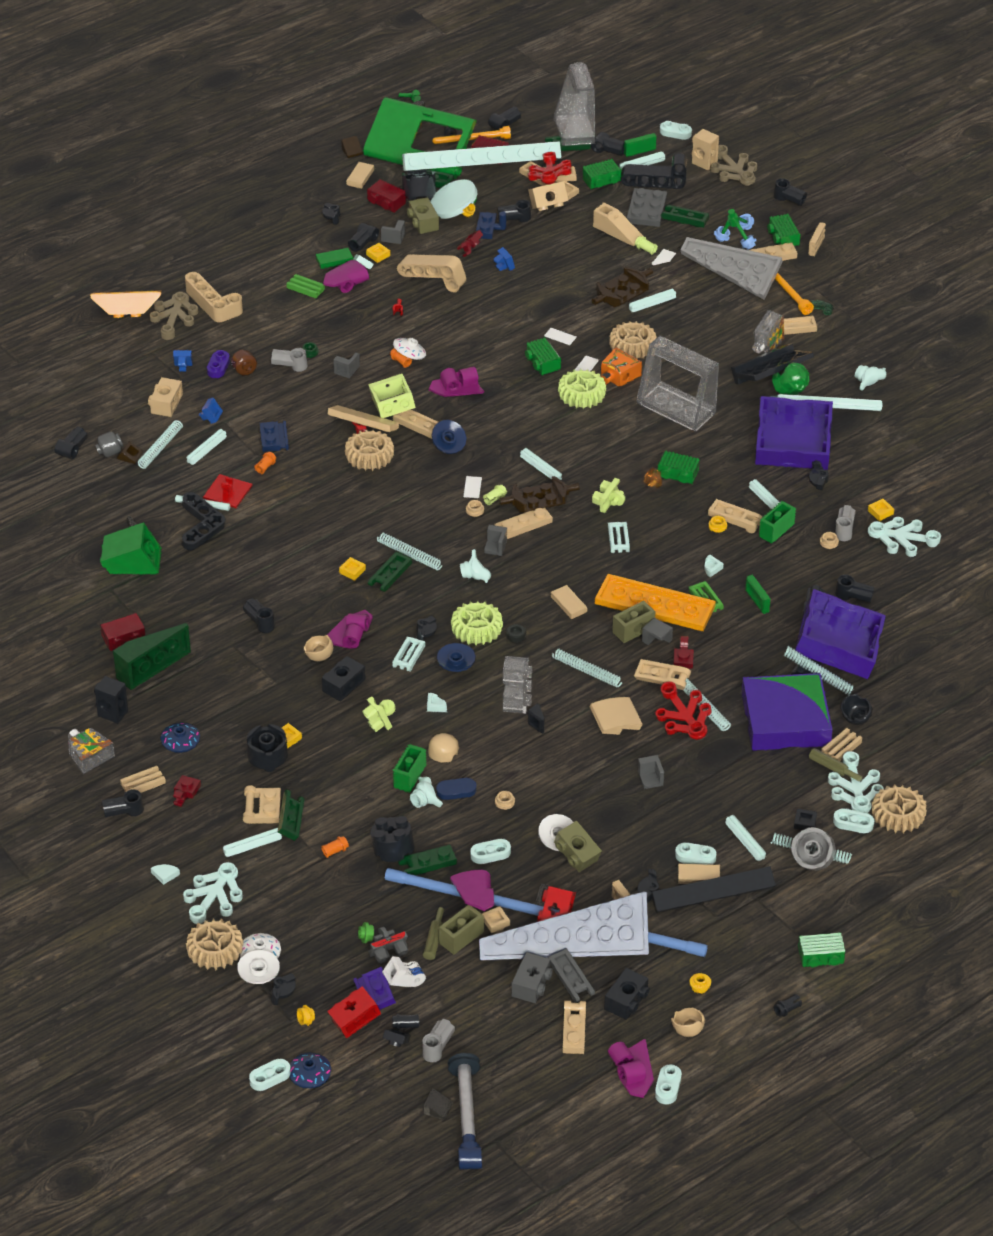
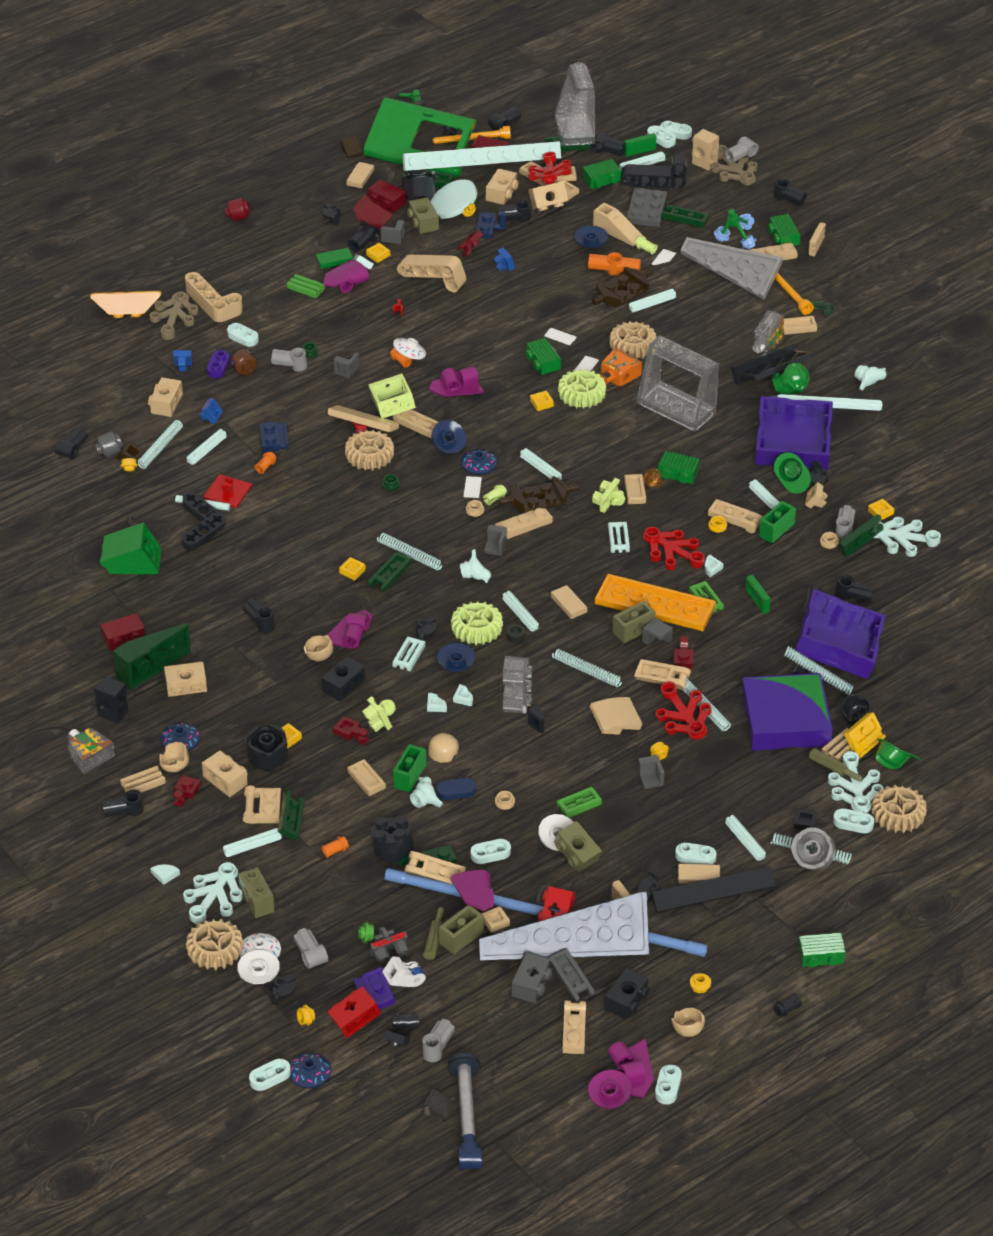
none -> yellow plate [120,458,138,471]
none -> tan hair [159,742,189,772]
none -> tan brick [164,662,207,697]
none -> tan brick [202,751,248,797]
none -> dark red head [225,198,251,222]
none -> light aqua plate [227,323,259,347]
none -> olive brick [238,867,274,919]
none -> light grey piece [294,928,328,969]
none -> dark red plate [333,716,369,745]
none -> tan tile [347,759,386,796]
none -> dark red brick [353,194,393,230]
none -> dark green plate [382,474,400,491]
none -> tan plate [404,851,466,884]
none -> light aqua tile [453,684,473,707]
none -> dark blue dish [461,449,497,475]
none -> tan brick [486,169,519,205]
none -> light aqua axle [502,591,539,632]
none -> yellow plate [530,391,554,411]
none -> bright green tile [557,787,602,818]
none -> dark blue dish [575,226,608,248]
none -> orange piece [588,253,641,275]
none -> magenta dish [588,1070,632,1109]
none -> tan tile [624,474,646,504]
none -> red plant [643,527,705,570]
none -> light aqua plate [647,126,676,148]
none -> yellow plate [650,742,669,760]
none -> light grey piece [725,136,759,163]
none -> green piece [774,452,811,494]
none -> tan tile [805,482,828,508]
none -> dark green hinge [839,514,884,558]
none -> yellow plate [843,712,886,758]
none -> green piece [875,738,921,769]

